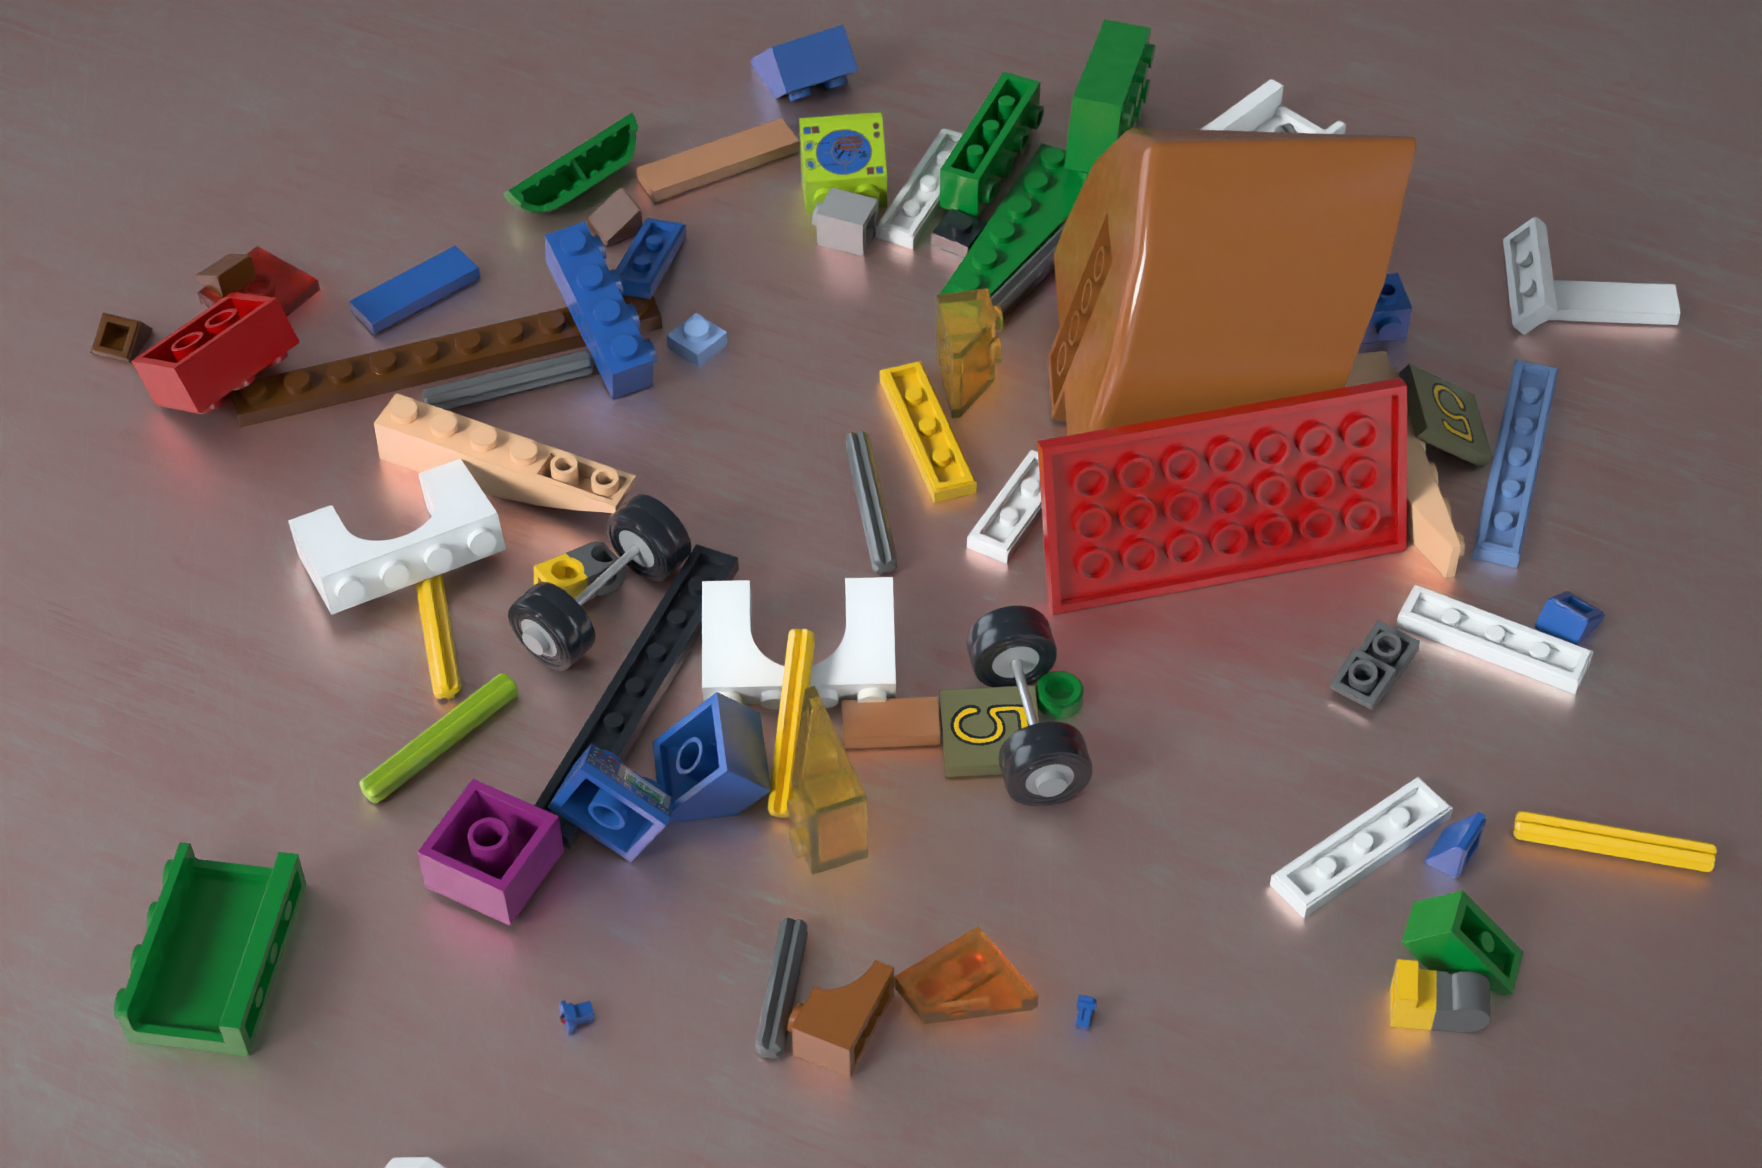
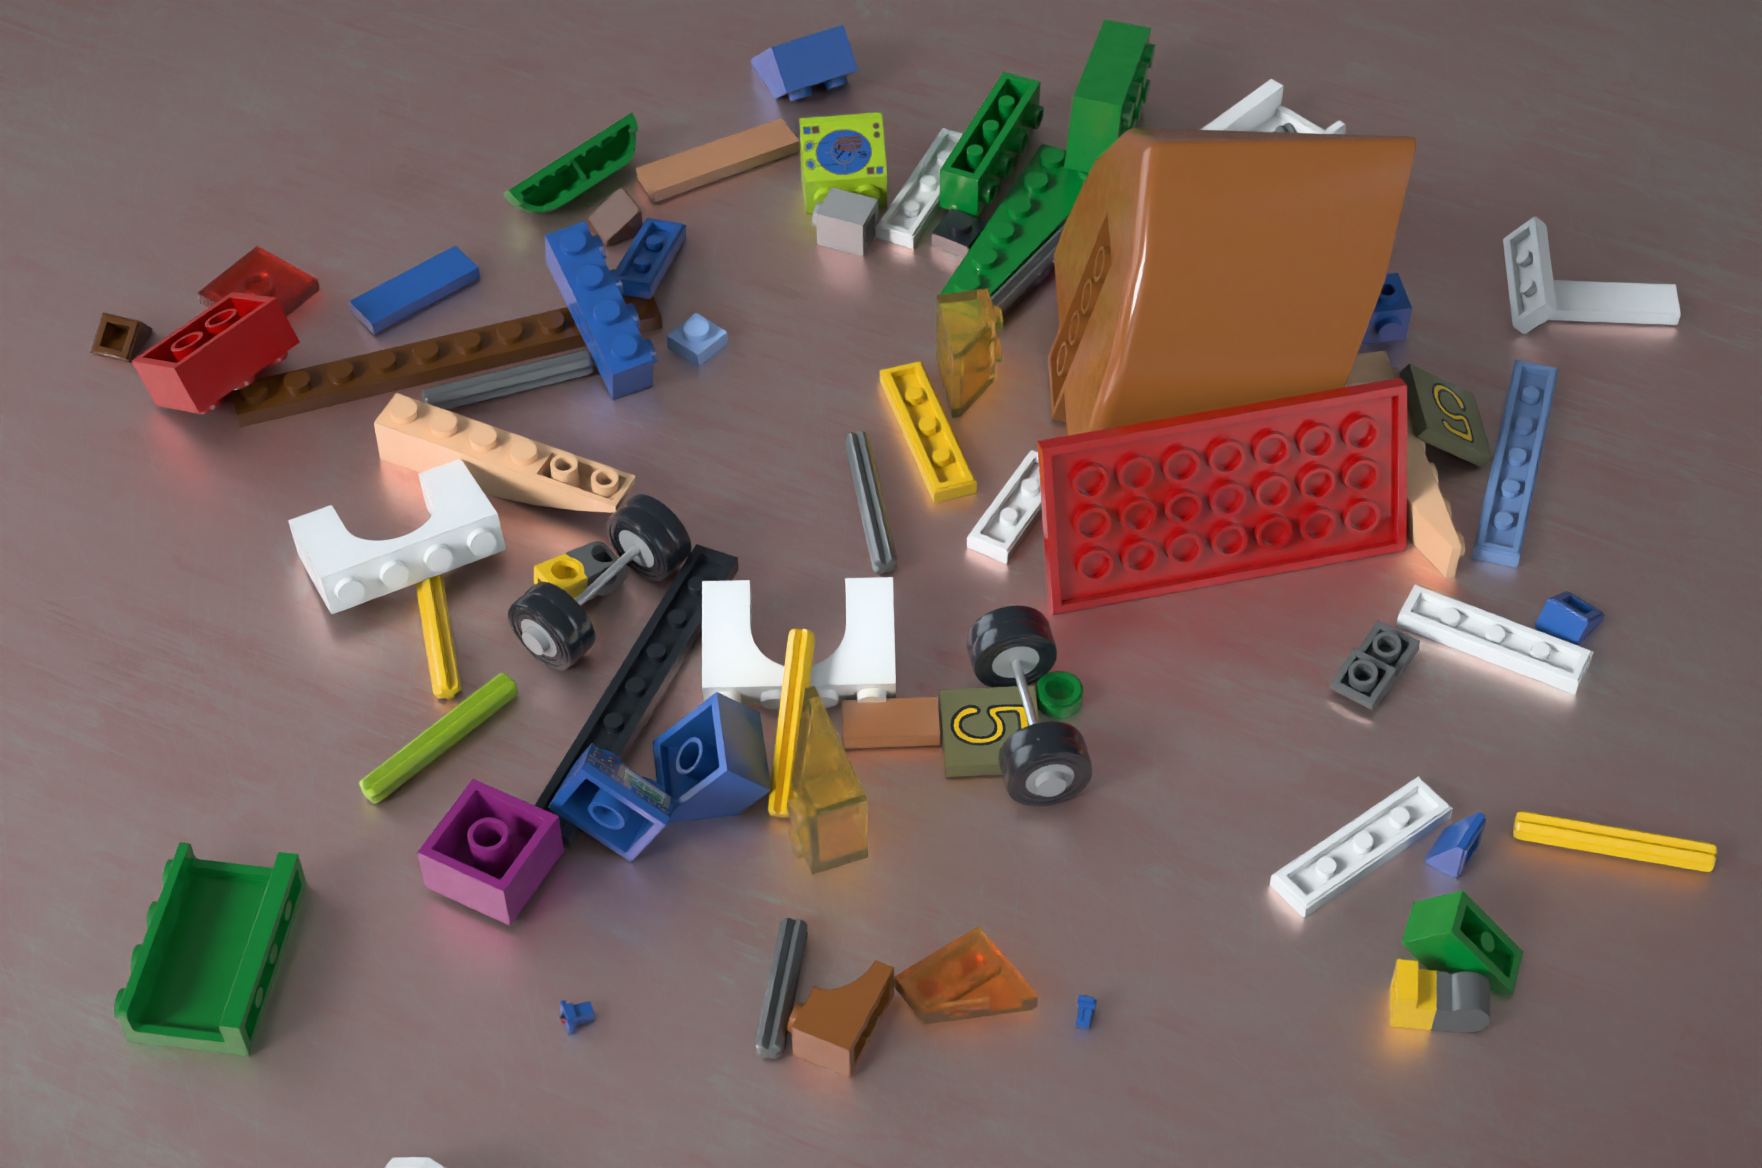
reddish brown slope [196,254,257,299] -> none

